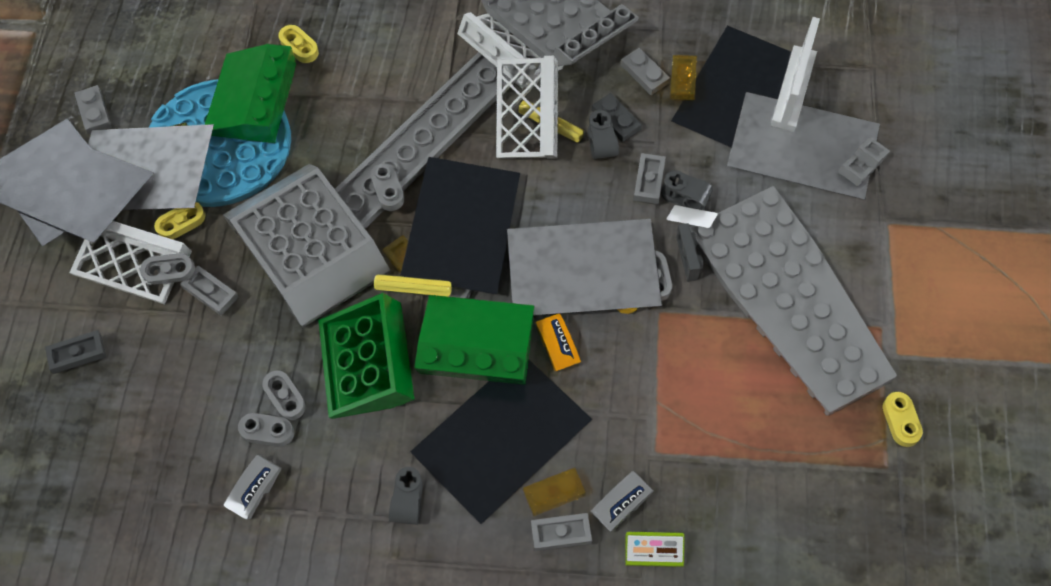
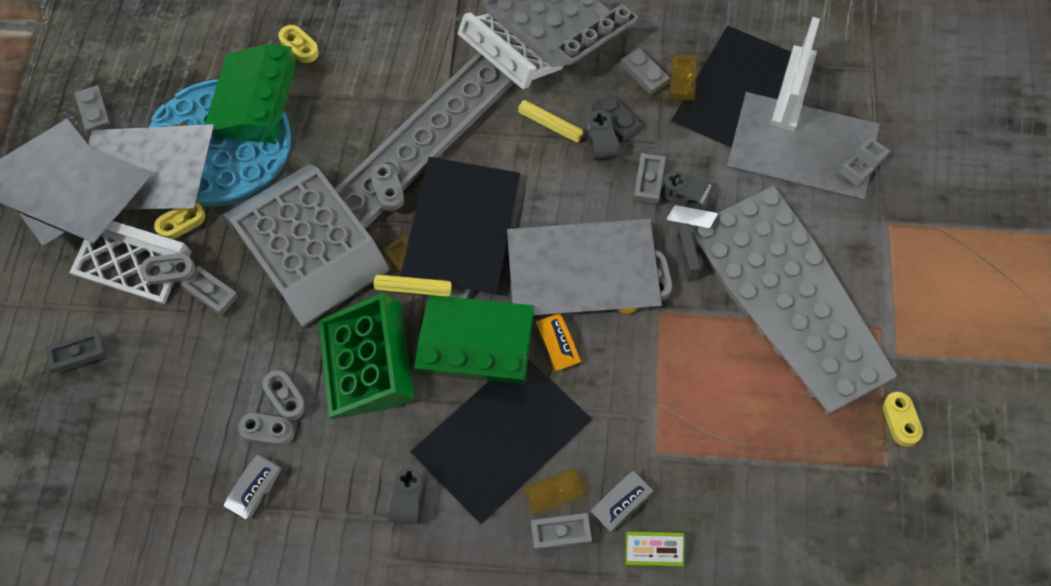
white fence [496,55,558,159] -> none

